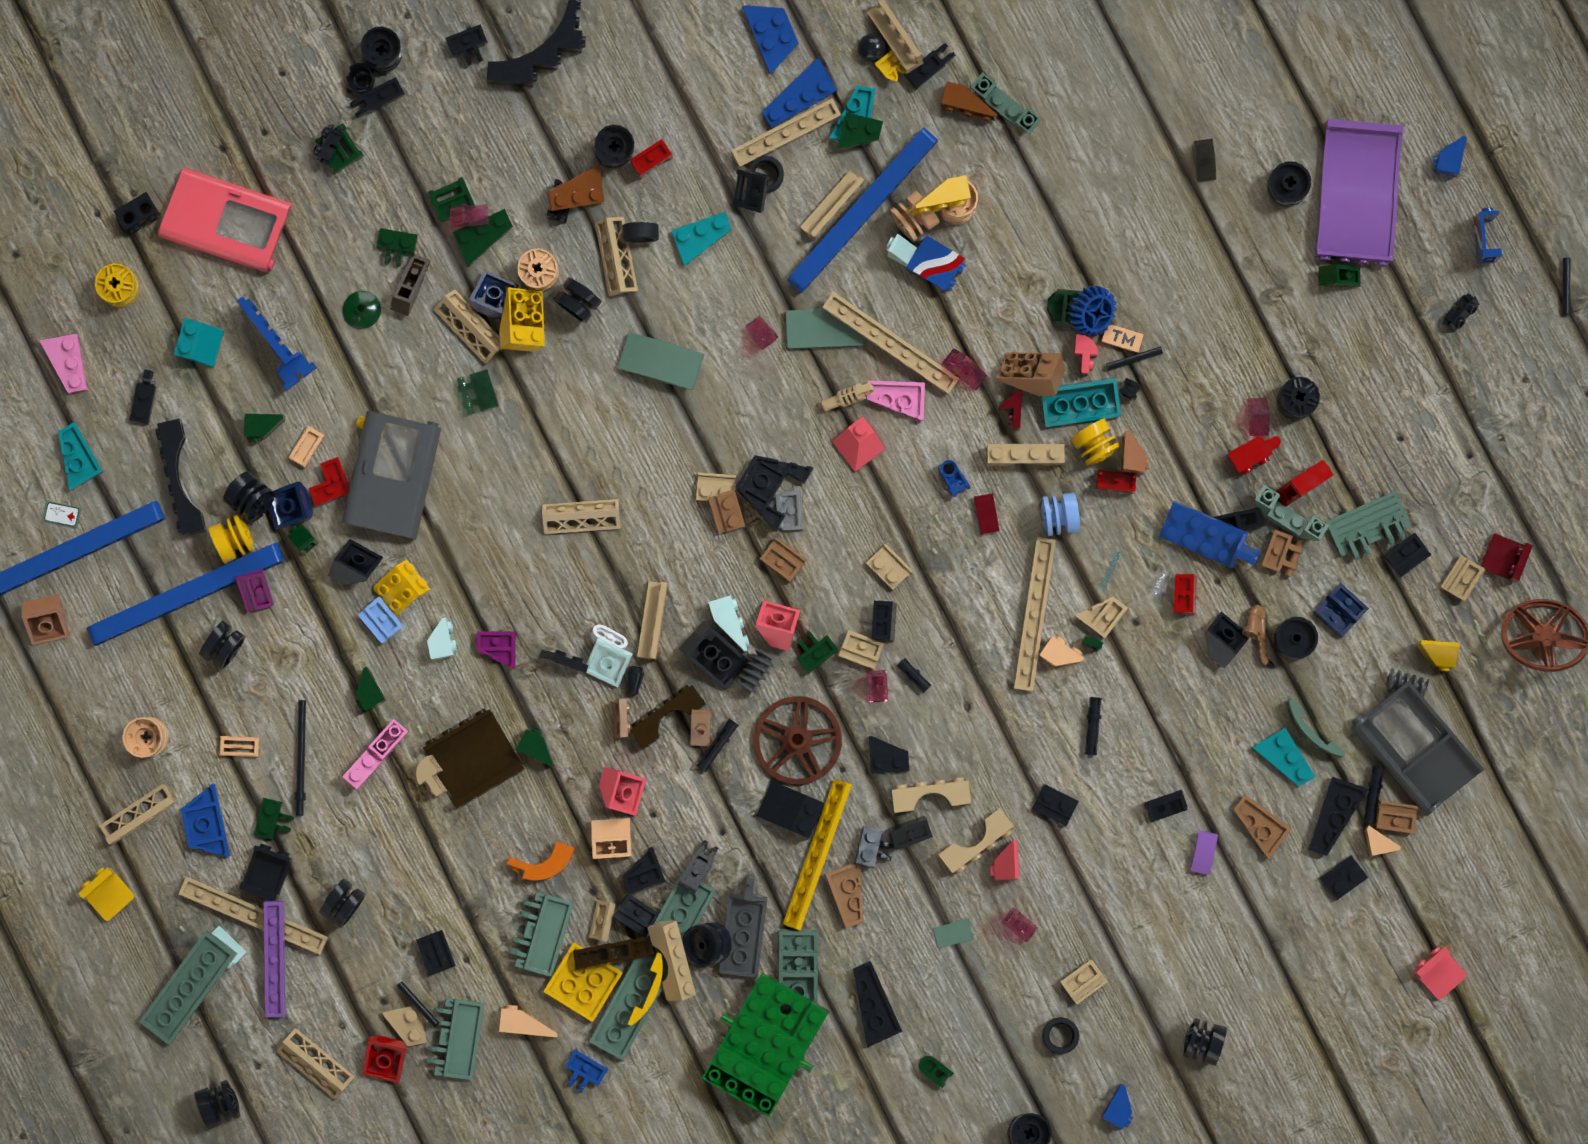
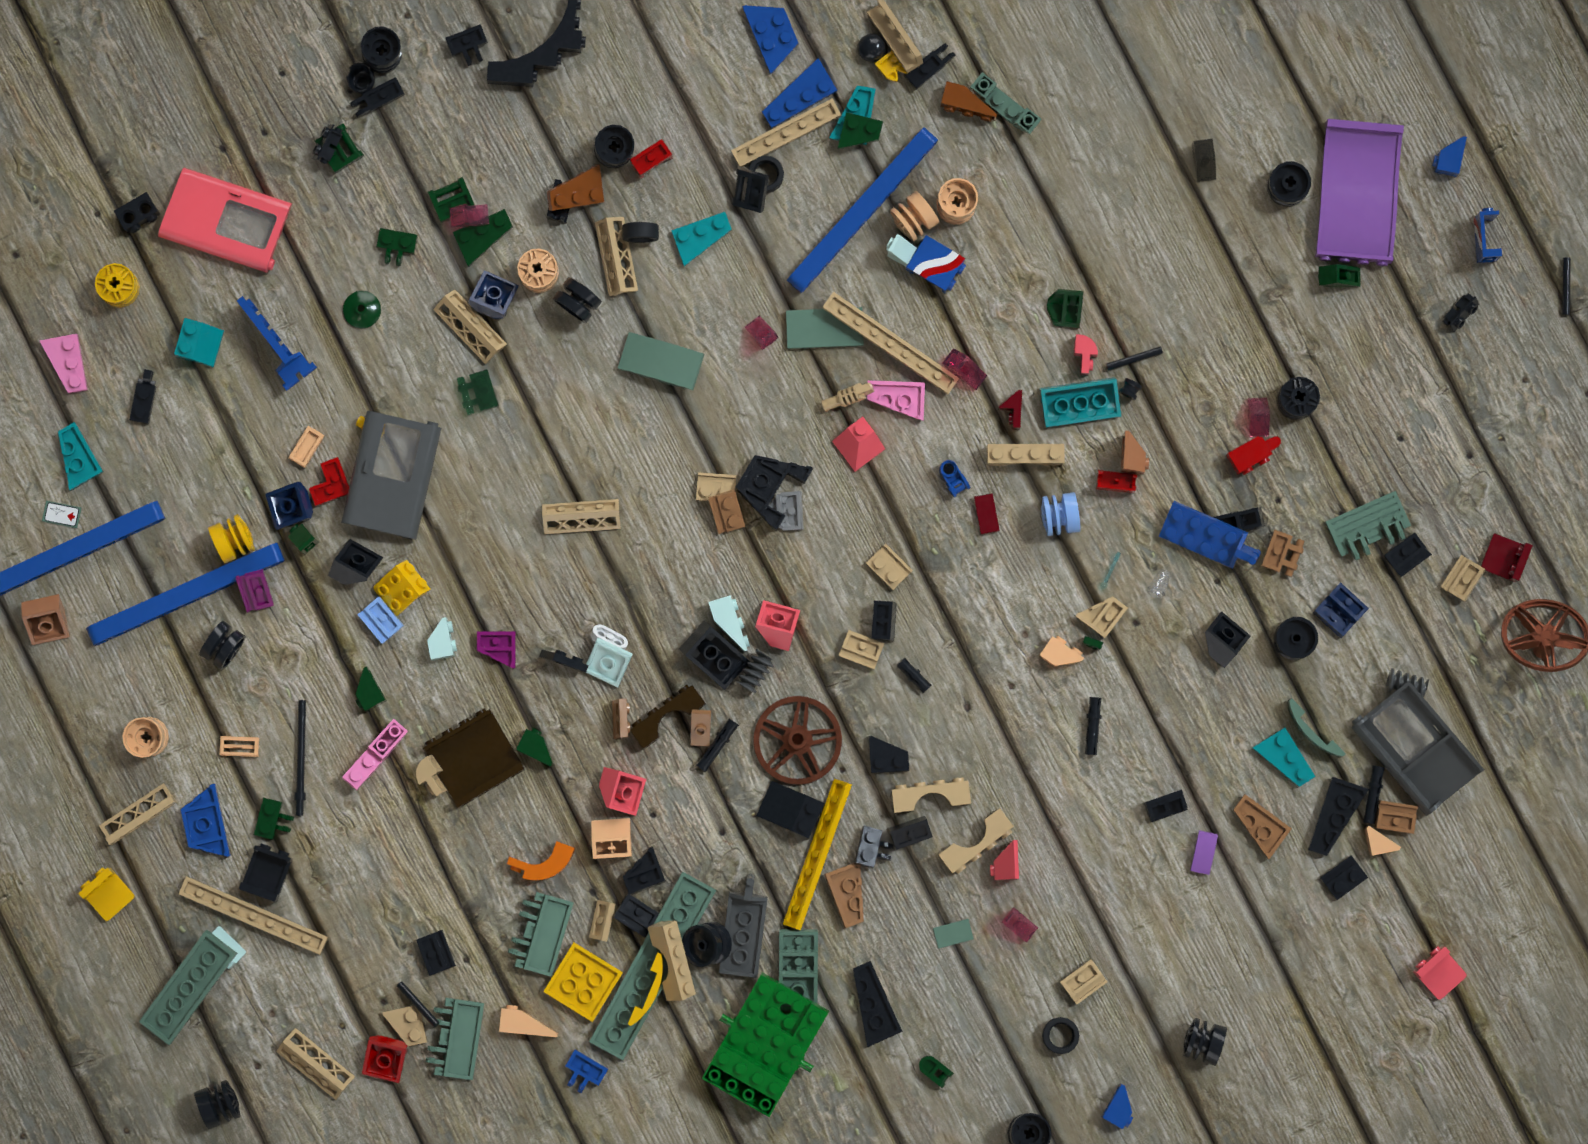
black arch [155,419,207,537] -> none
black wheel [223,471,275,523] -> none
dark green slope [244,414,285,442] -> none
medium lavender plate [264,901,286,1017] -> none
black wheel [319,878,366,928] -> none
dark brown slope [390,254,430,316] -> none
yellow slope [499,287,545,352] -> none
dark brown slope [573,936,656,970] -> none
black cone [626,666,645,695] -> none
tan fence [637,581,668,660] -> none
black hinge [678,840,719,894] -> none
medium nougat plate [760,537,807,582] -> none
dark green hinge [796,630,839,674] -> none
tan fence [800,171,864,241] -> none
clear pink slope [867,670,889,703] -> none
yellow slope [906,175,971,216] -> none
medium nougat slope [997,352,1065,396] -> none
tan plate [1014,537,1056,692] -> none
black plate [1032,784,1079,826] -> none
blue gear [1068,285,1118,337] -> none
yellow wheel [1070,418,1121,466] -> none
light nougat tile [1101,324,1144,353] -> none
red hinge [1174,574,1197,614] -> none
medium nougat piece [1242,605,1275,668] -> none
sand green slope [1254,485,1329,542] -> none
red slope [1275,460,1334,507] -> none
yellow slope [1416,640,1460,672] -> none

